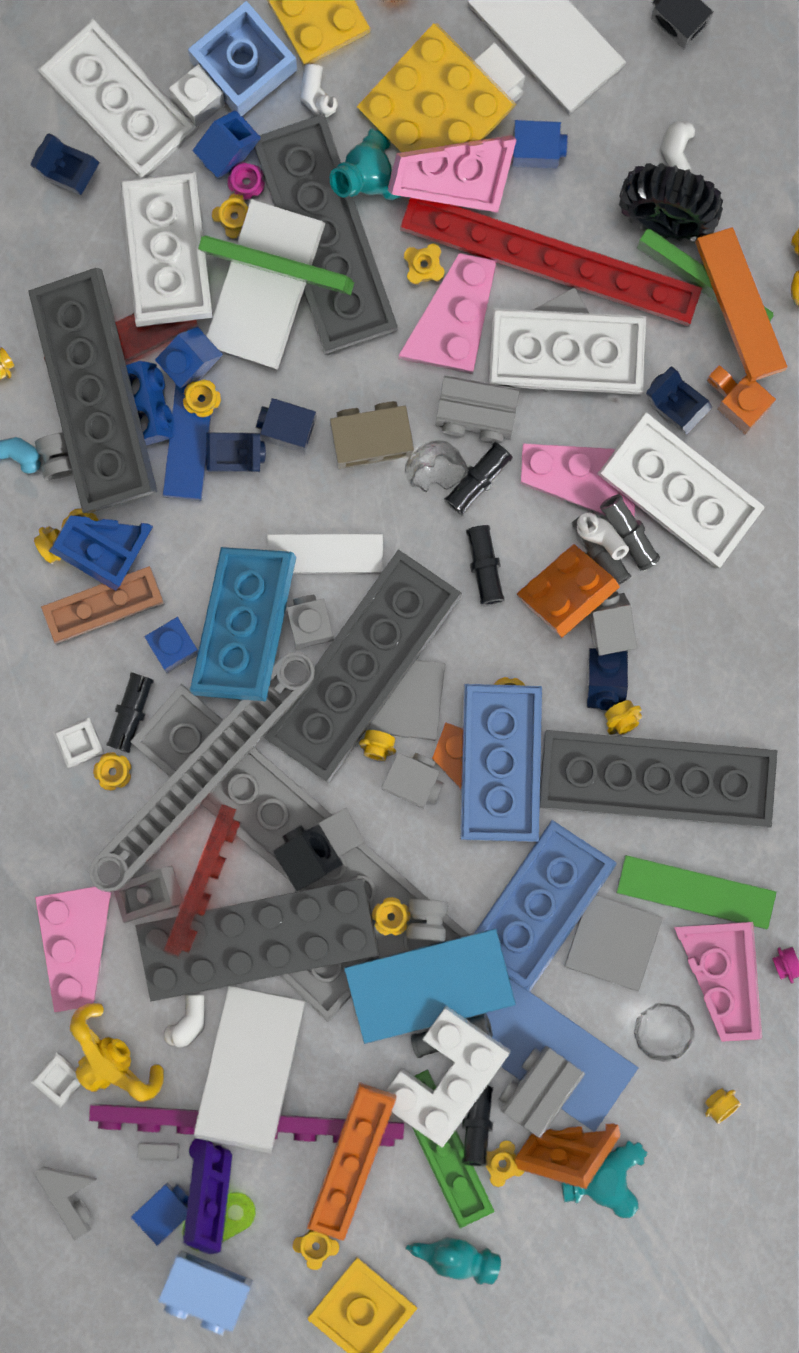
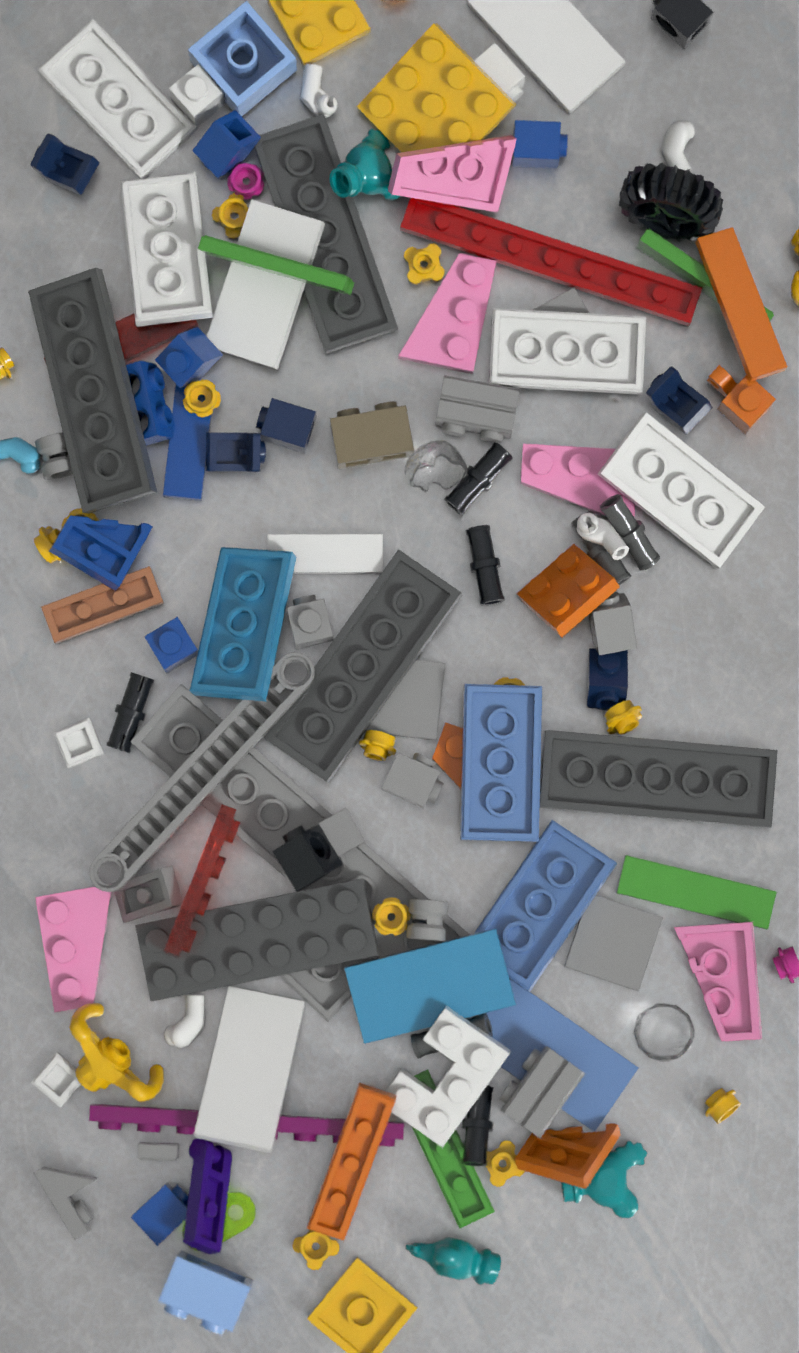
yellow plate [93,752,131,791] -> none

